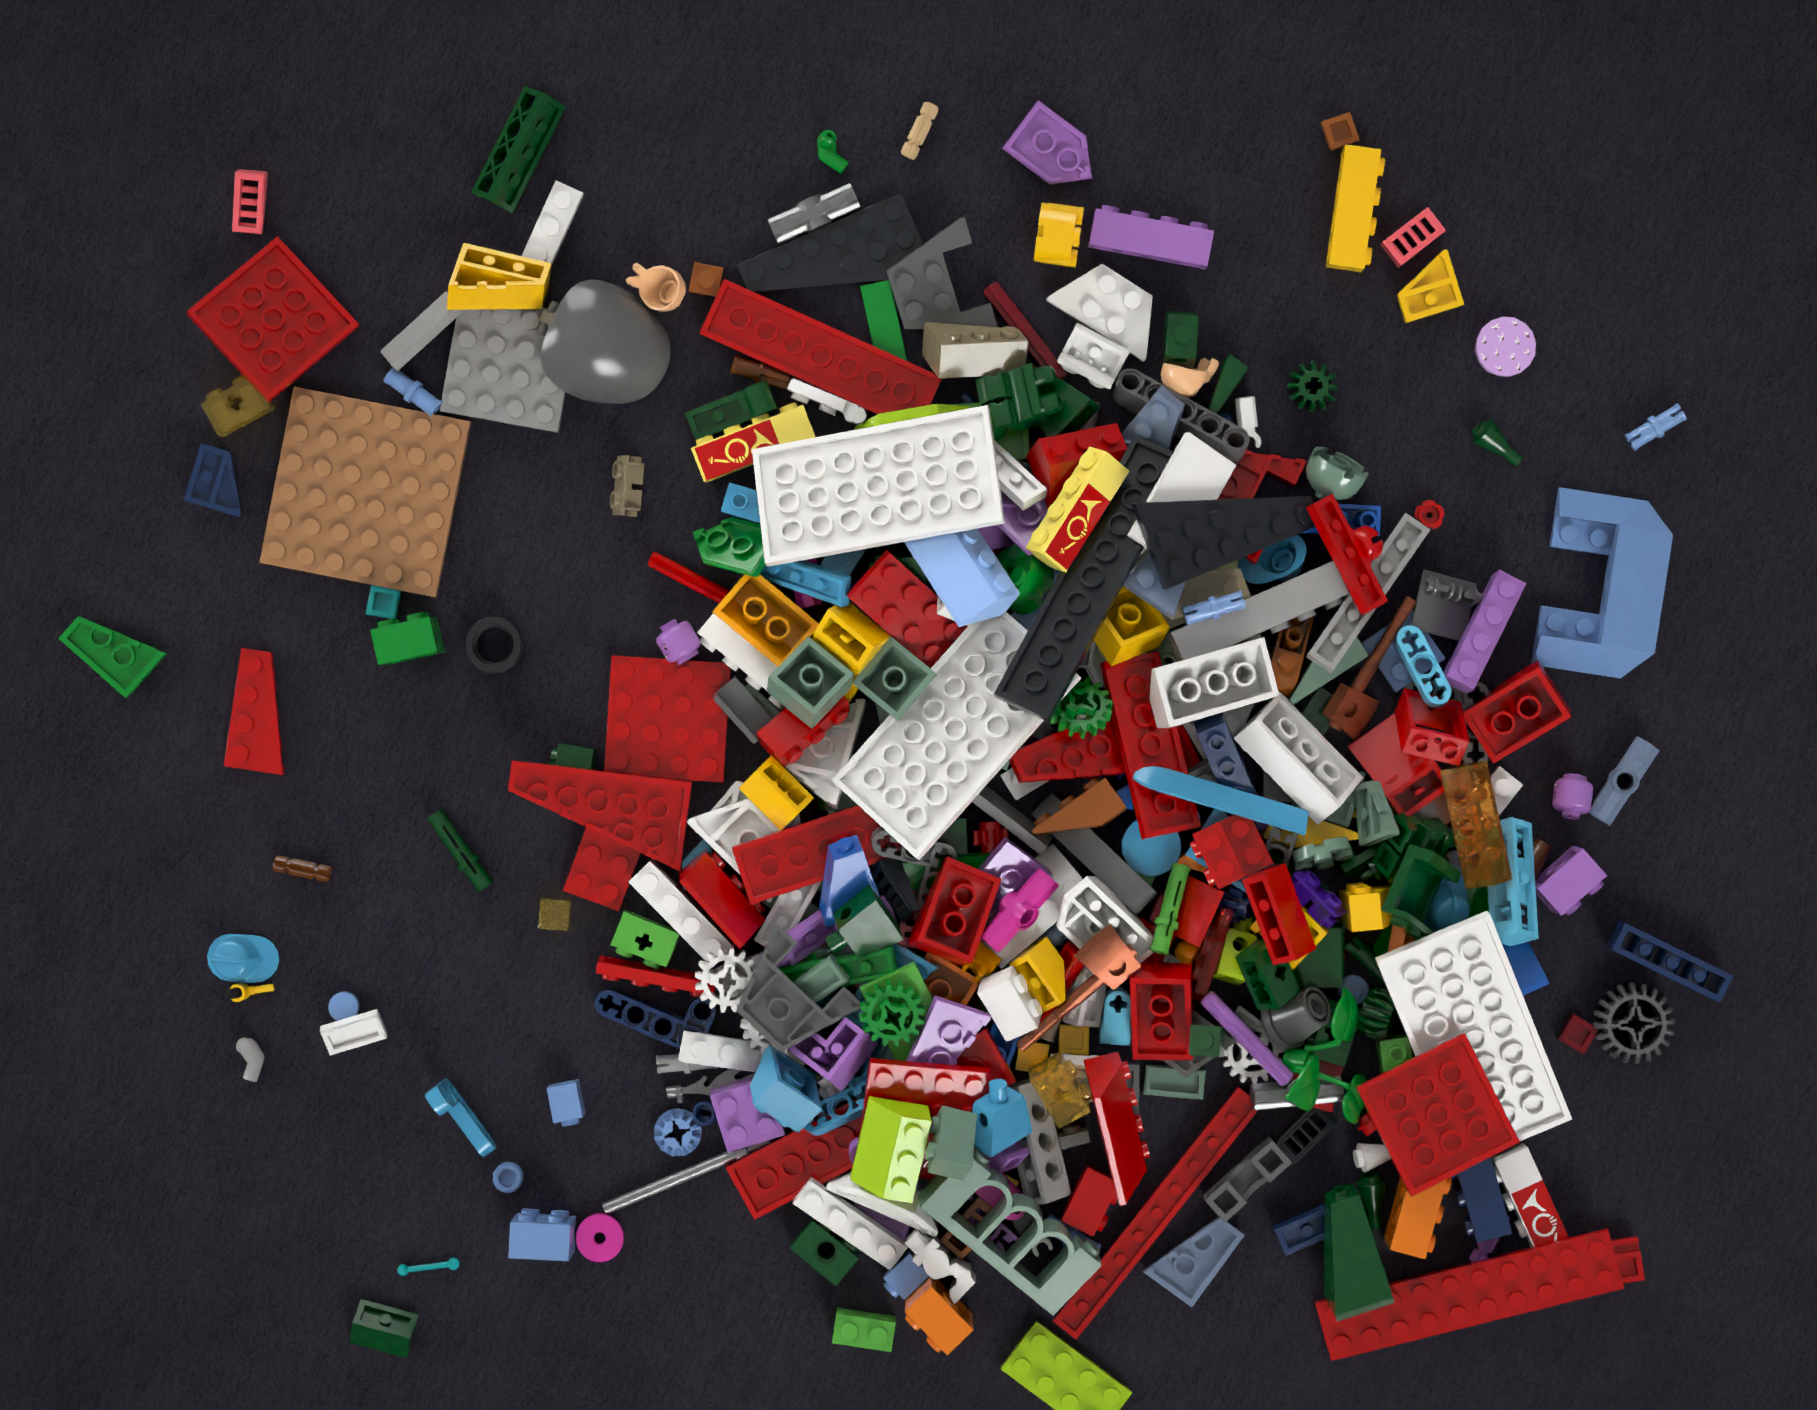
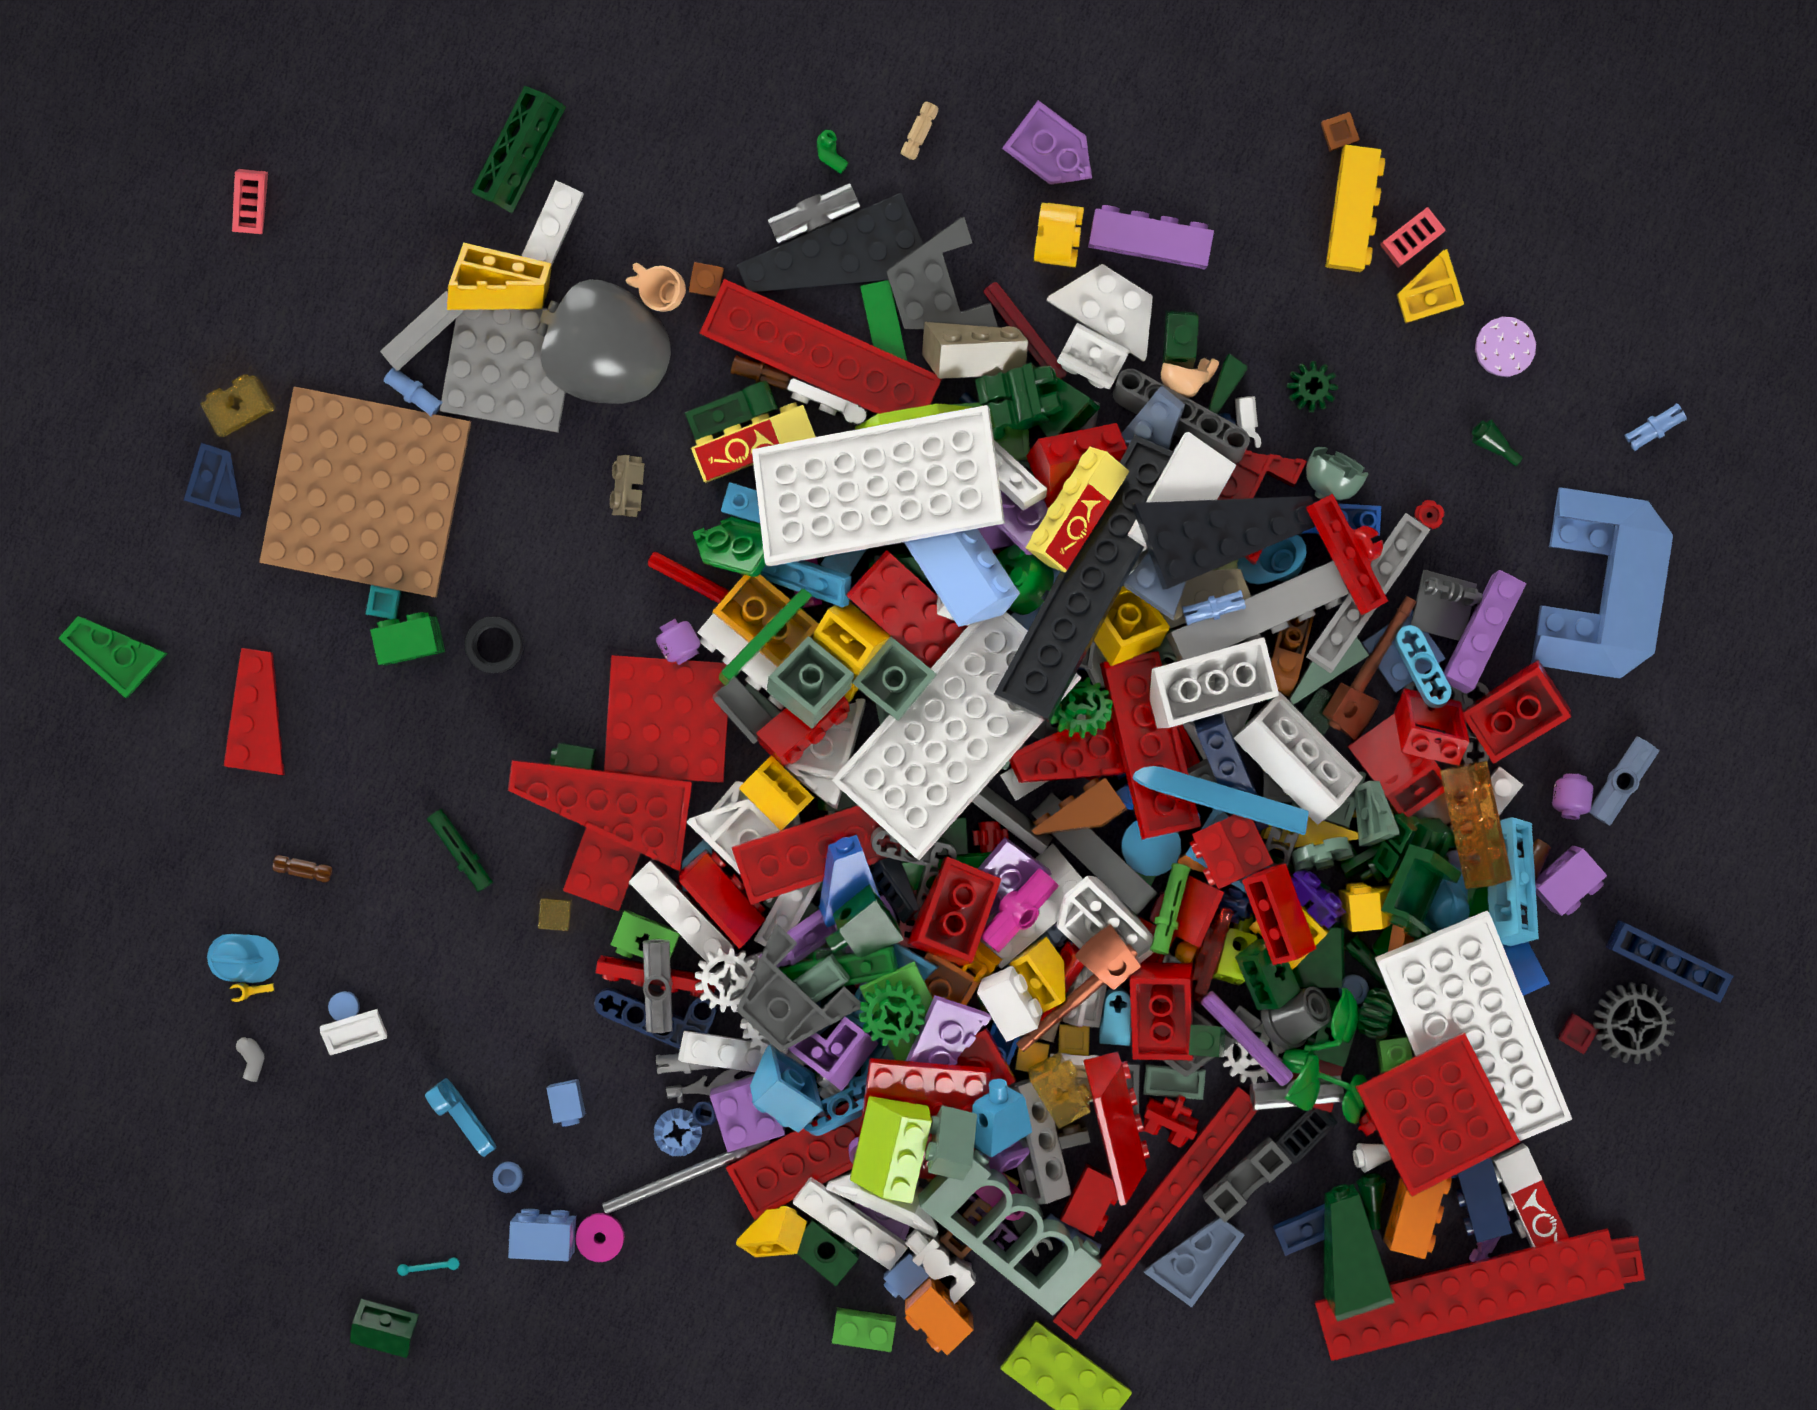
red plate [187,236,359,403] -> none
none -> flat silver piece [643,939,673,1033]
none -> green tile [718,588,812,686]
none -> yellow slope [736,1206,807,1257]
none -> red hips [1143,1095,1199,1148]

